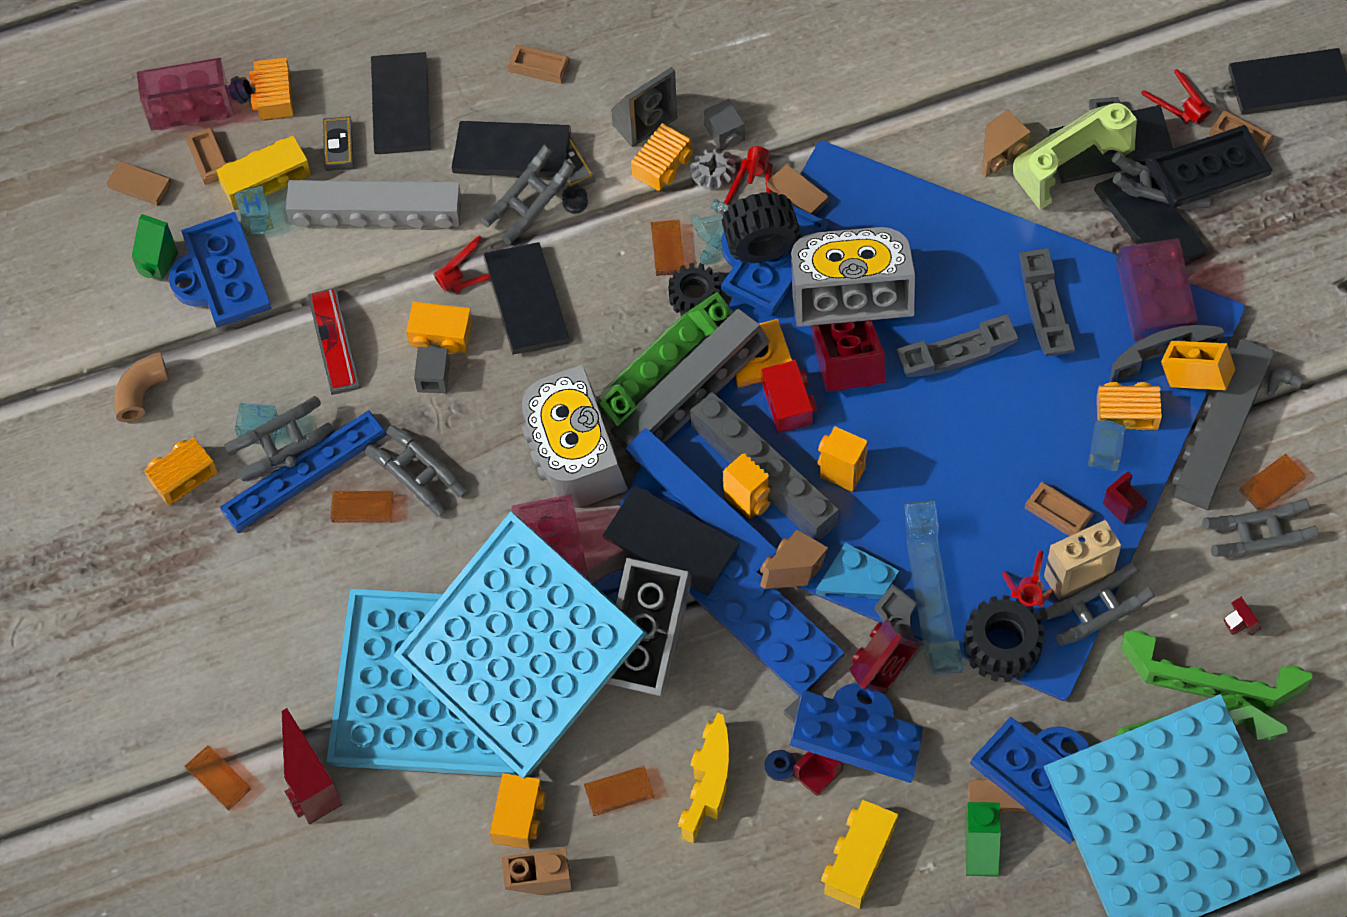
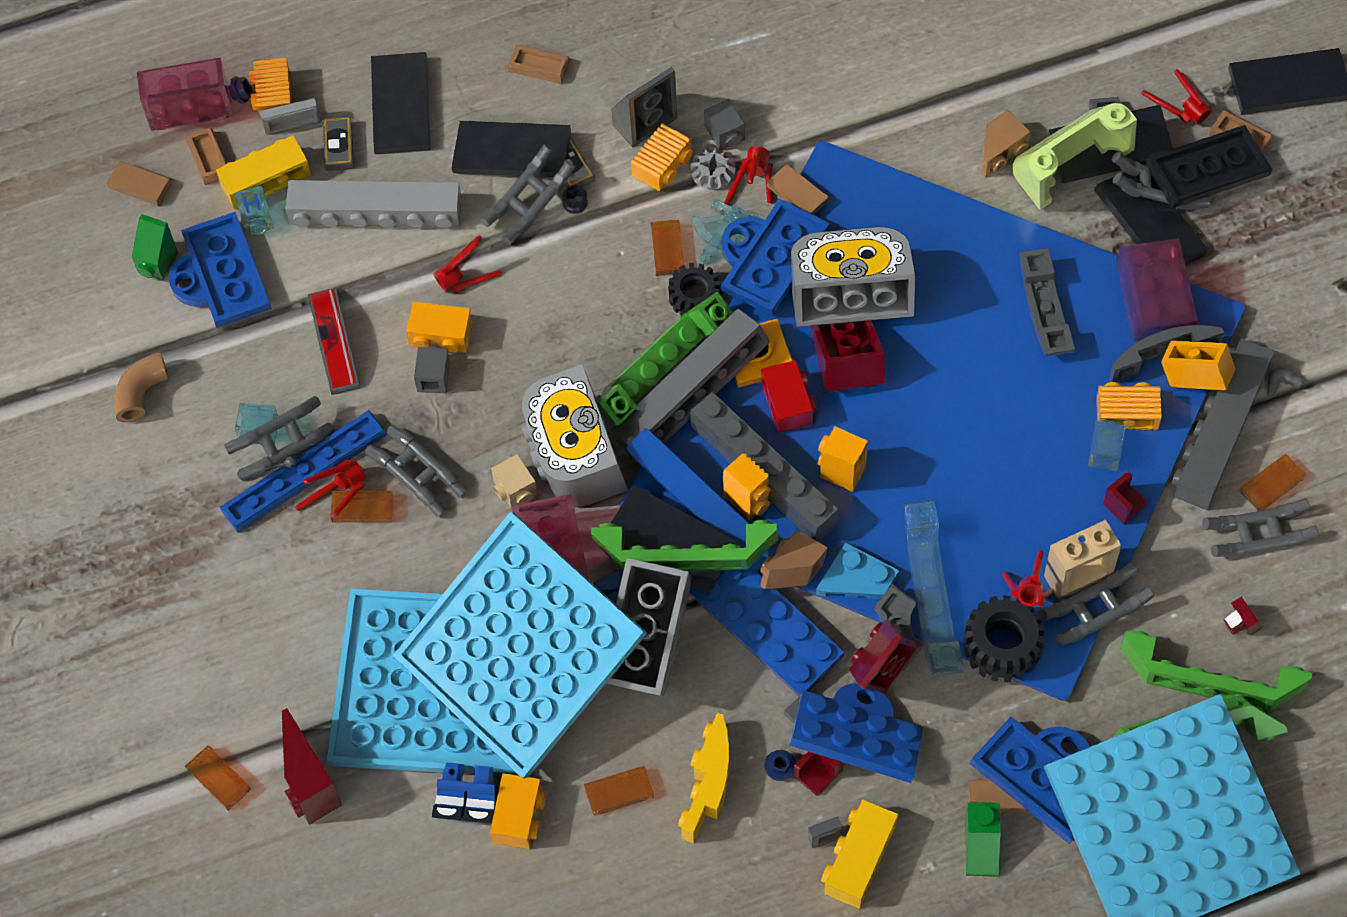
light orange brick [144,437,218,506] -> none
black tile [484,242,569,355] -> none
medium nougat slope [502,848,572,895] -> none
black tyre [722,192,801,263] -> none
dark grey slope [896,314,1018,377] -> none
medium nougat tile [1025,482,1093,536] -> none
none -> light grey tile [260,98,321,135]
none -> red plant [296,460,366,517]
none -> hips [432,762,498,824]
none -> tan brick [491,454,537,509]
none -> bright green slope [591,520,778,571]
none -> dark grey tile [808,816,842,848]

